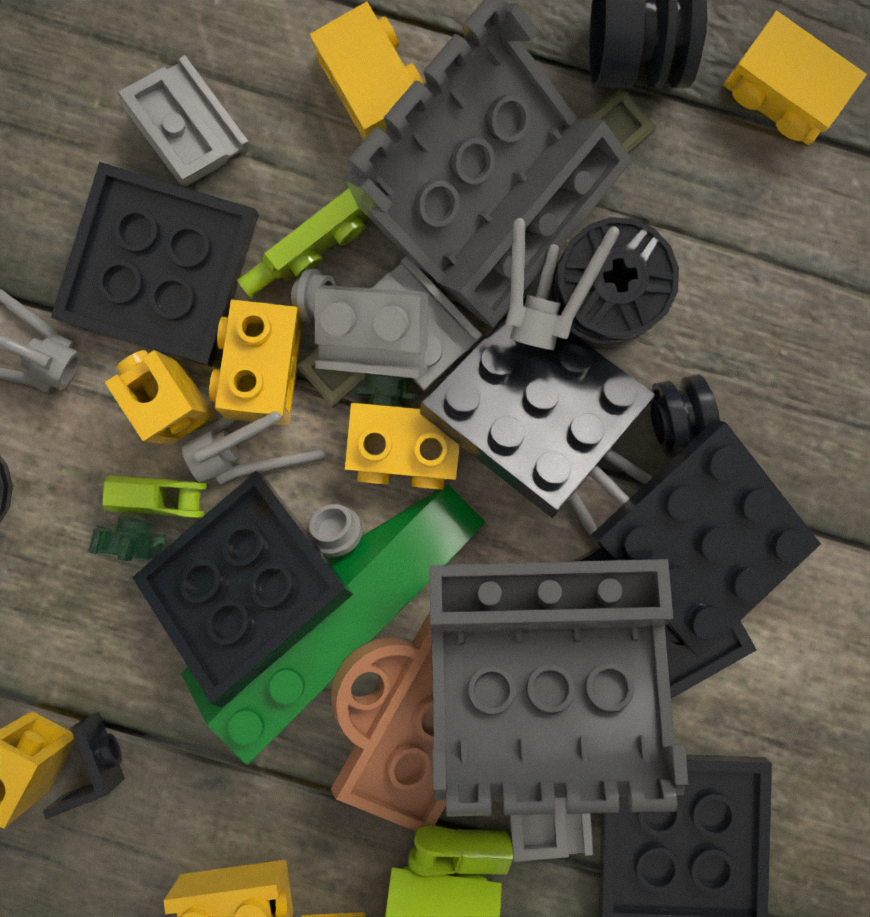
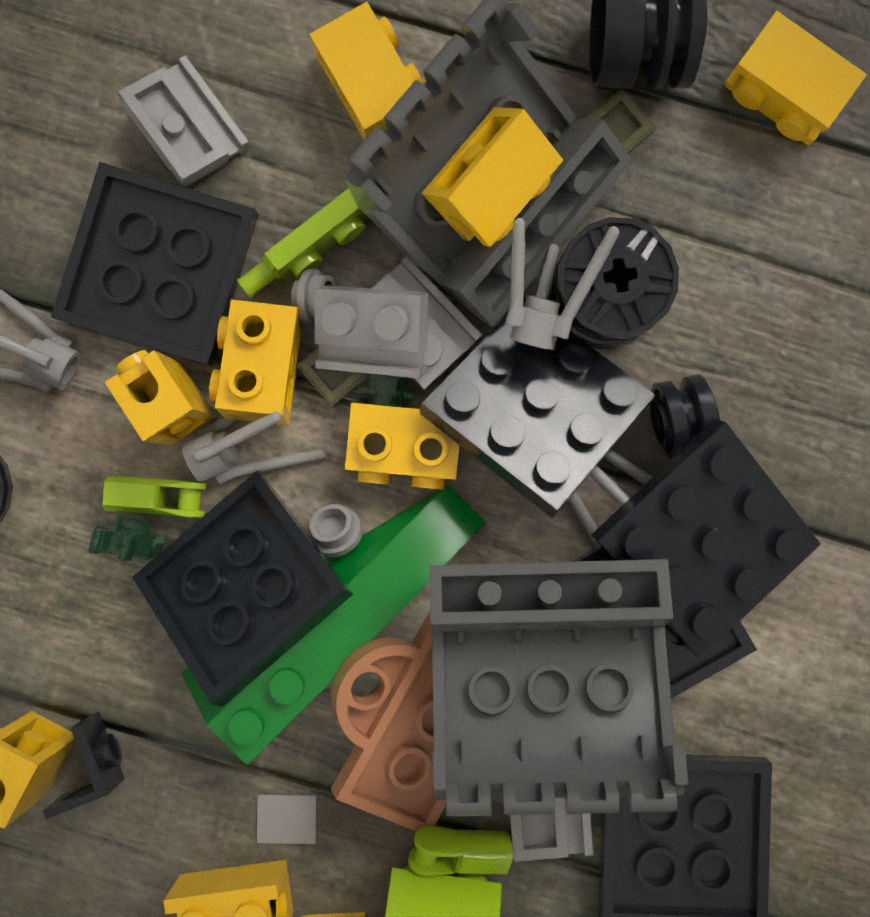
none -> light grey sticker [257,795,316,844]
none -> yellow brick [422,107,563,247]

